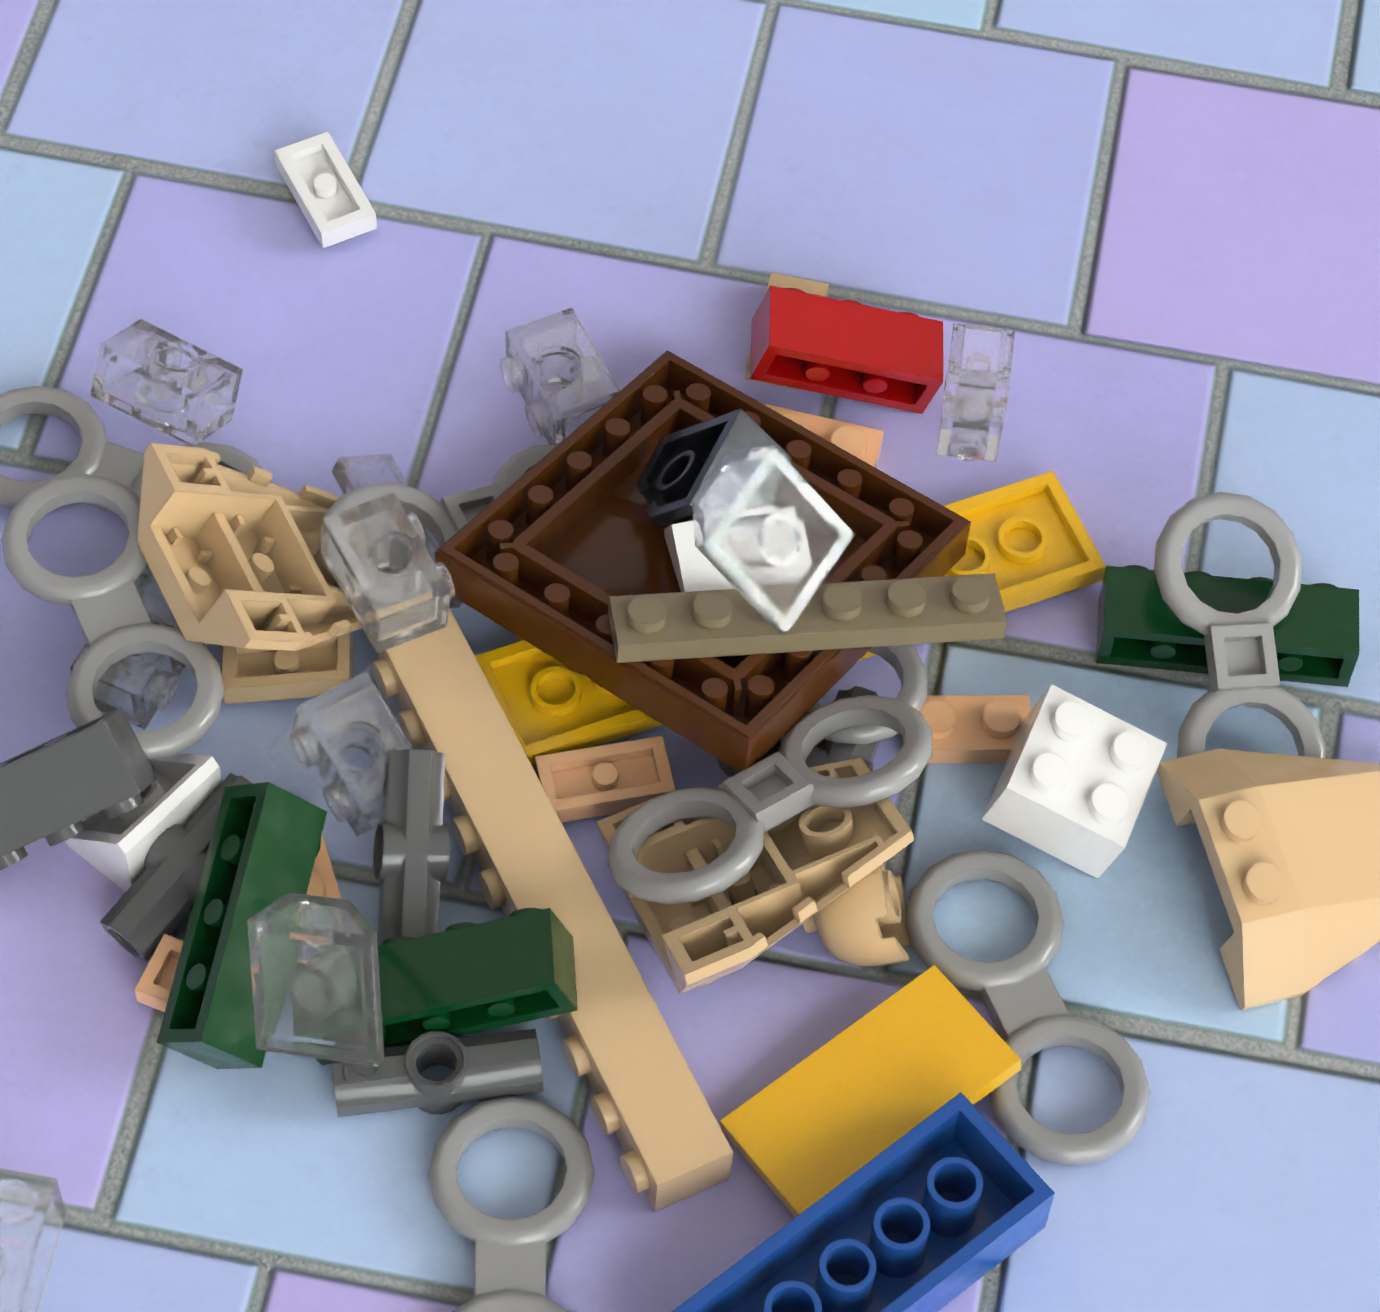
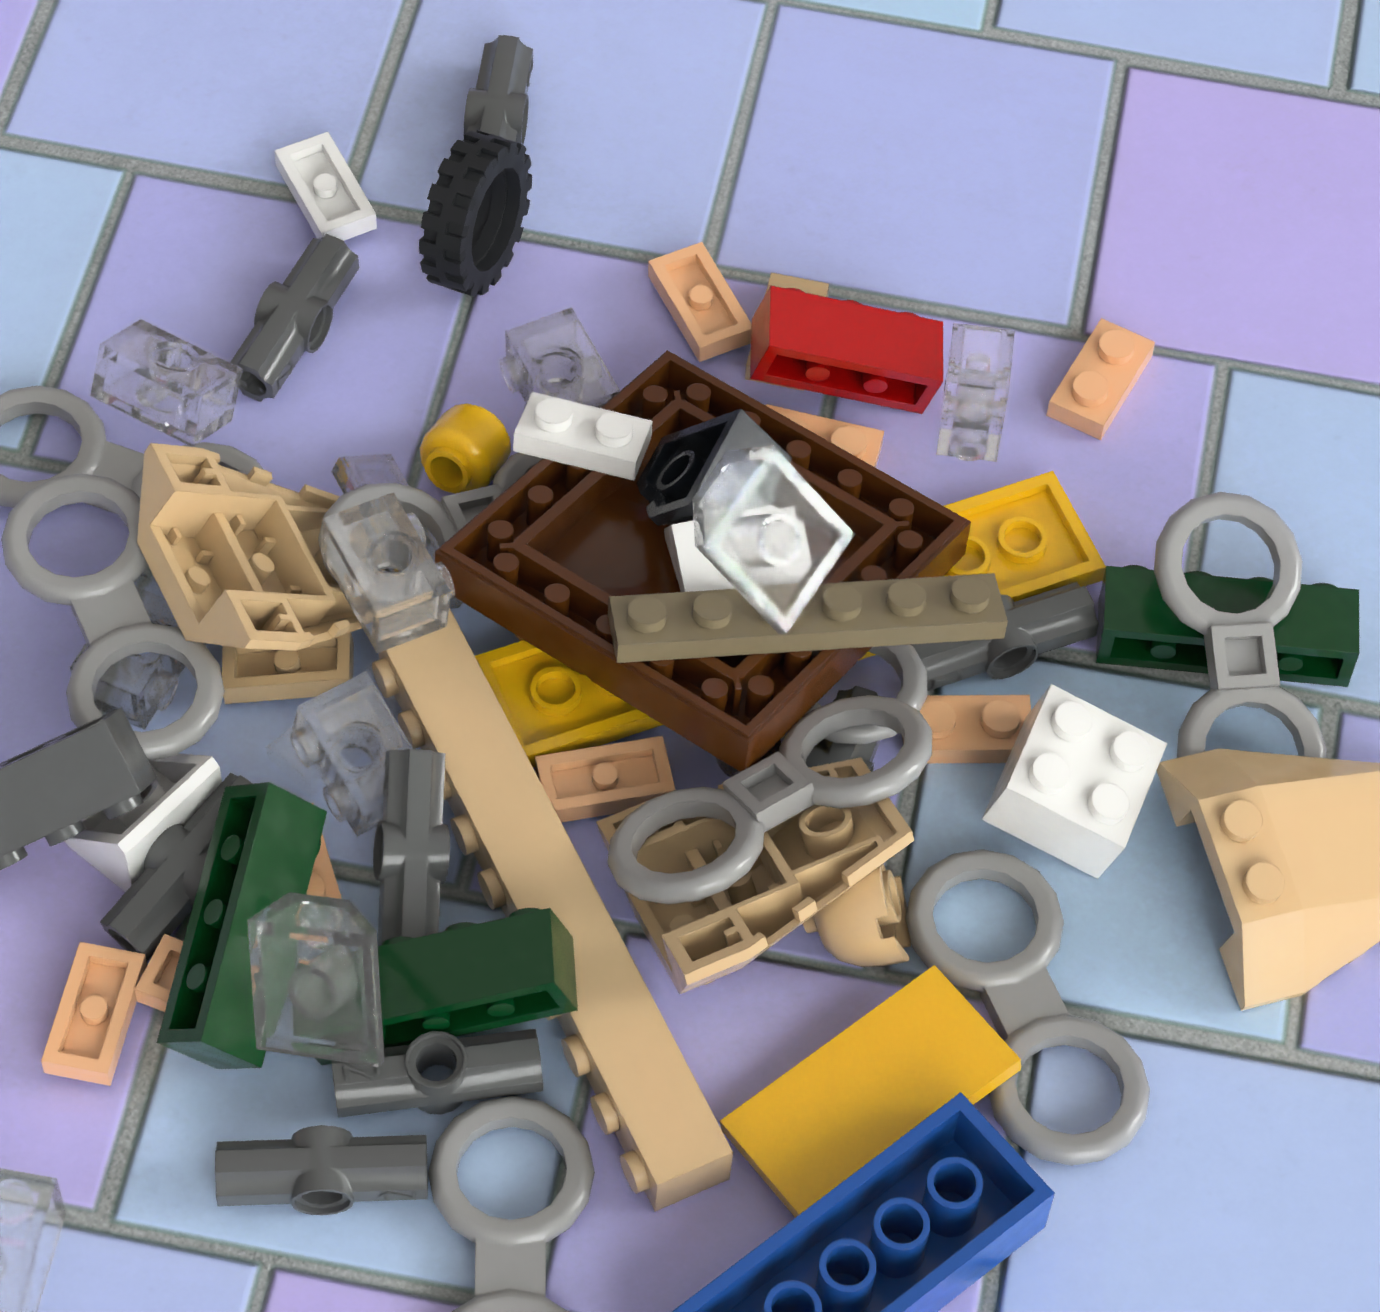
none -> light nougat plate [41,942,147,1086]
none -> dark grey piece [215,1125,428,1215]
none -> dark grey piece [227,234,359,402]
none -> black tyre [419,130,532,297]
none -> yellow head [420,403,511,494]
none -> dark grey piece [464,35,533,145]
none -> white plate [513,392,653,481]
none -> light nougat plate [648,242,752,362]
none -> dark grey piece [911,582,1099,691]
none -> light nougat plate [1046,318,1155,440]

